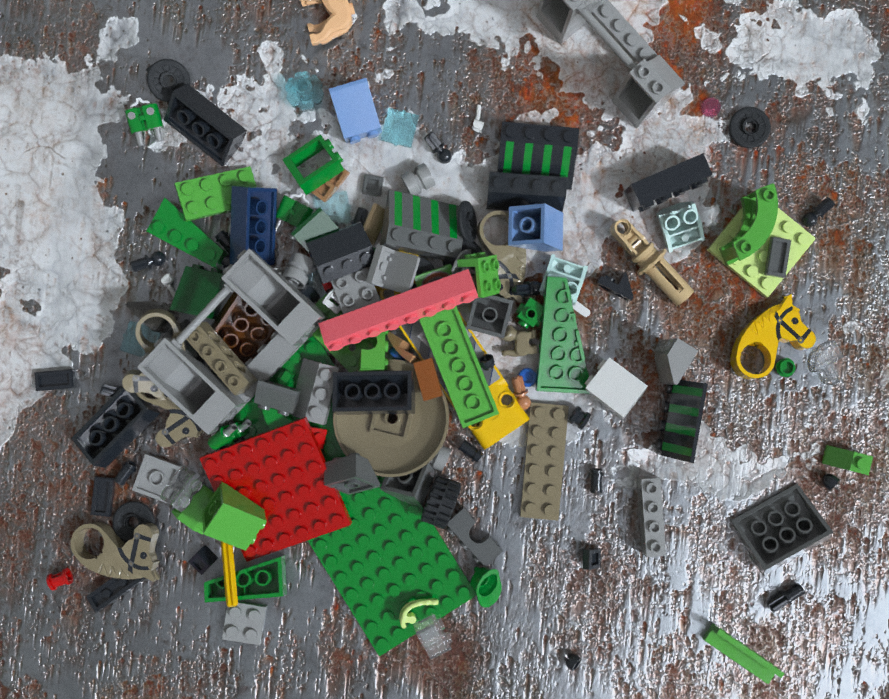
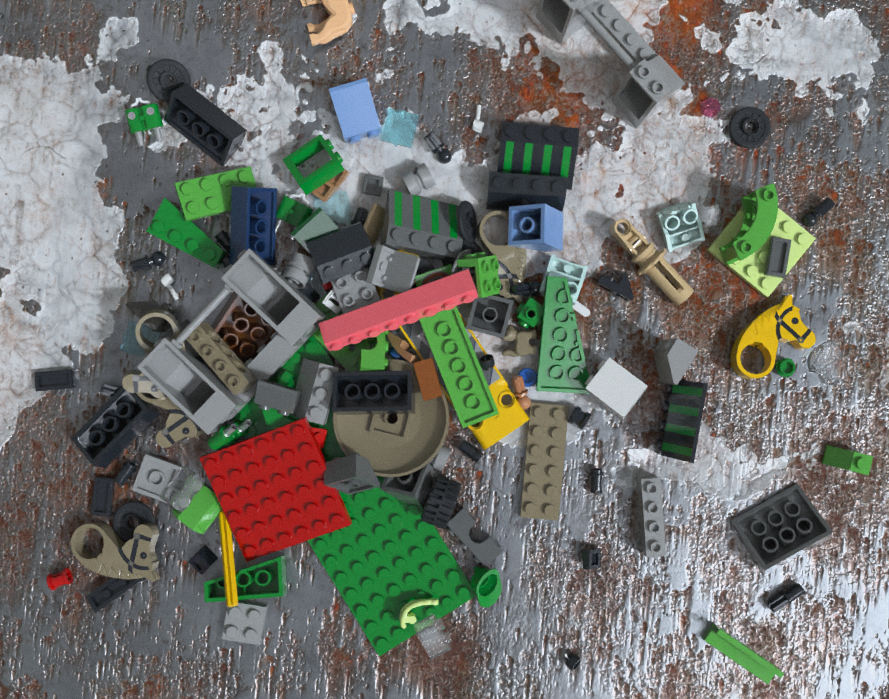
dark green slope [170,264,225,320] -> none
bright green slope [202,482,267,551] -> none
clear light blue plant [285,71,324,112] -> none
black brick [624,153,713,213] -> none
black hinge [822,474,840,491] -> none

